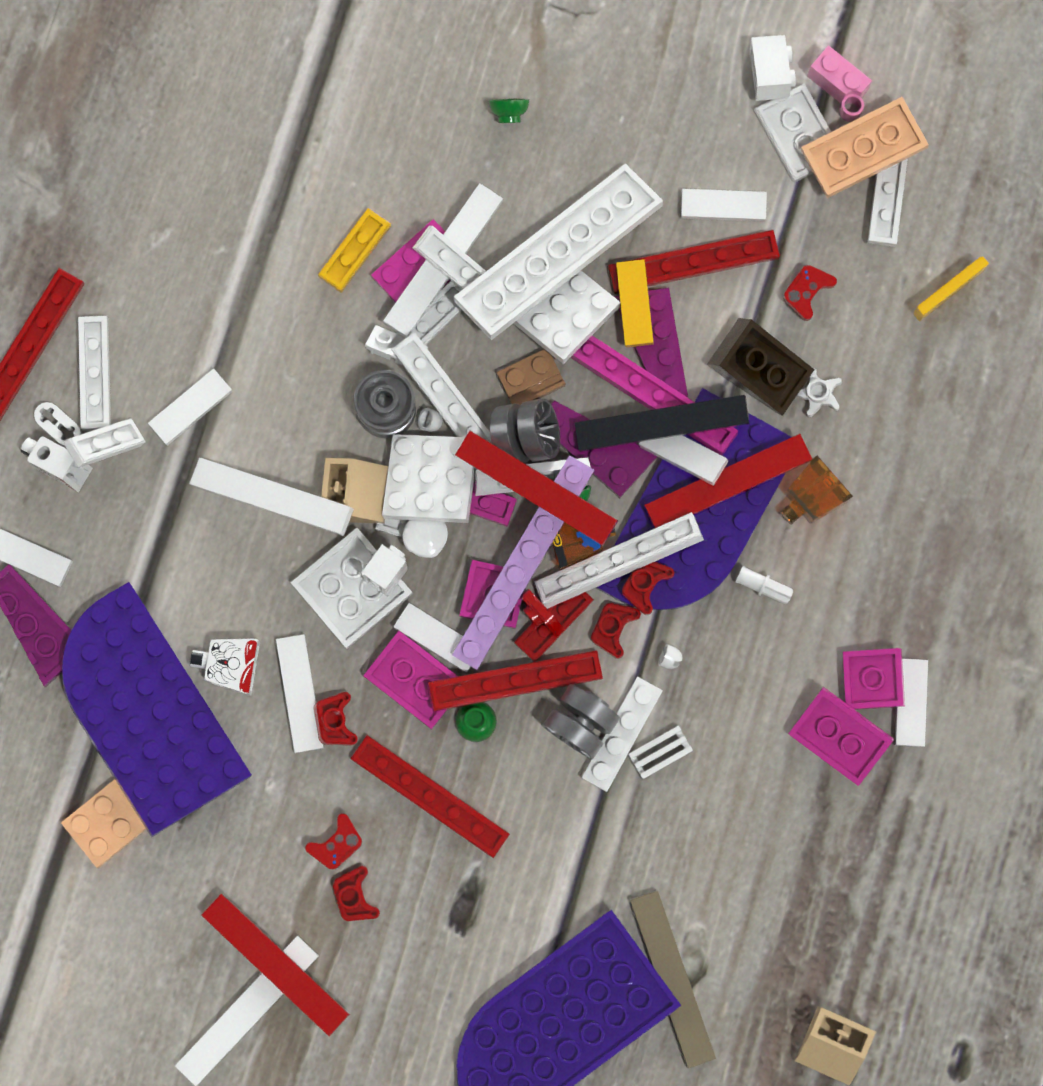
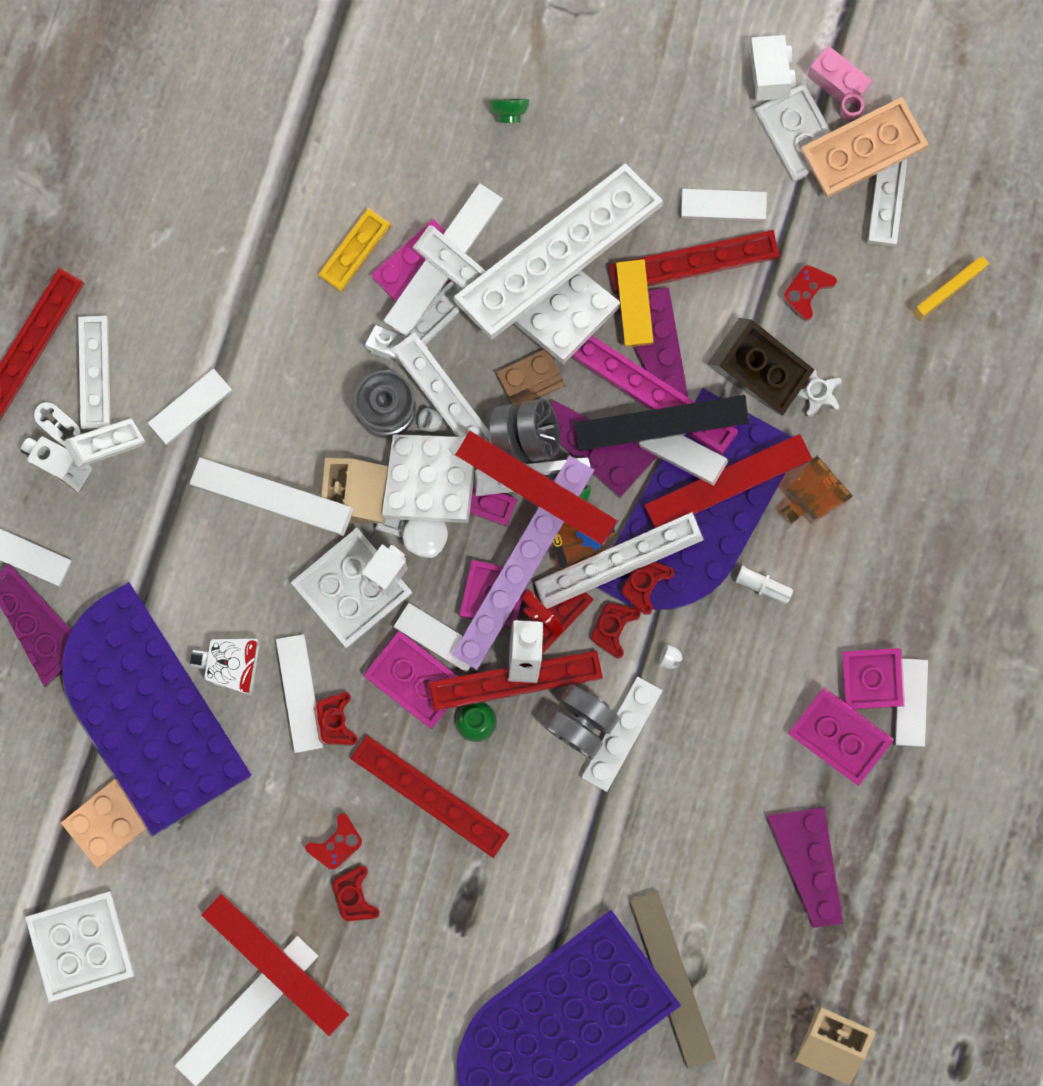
white tile [628,725,693,780] -> none
none -> white plate [25,891,135,1002]
none -> white torso [508,621,543,683]
none -> magenta wing [766,807,843,928]

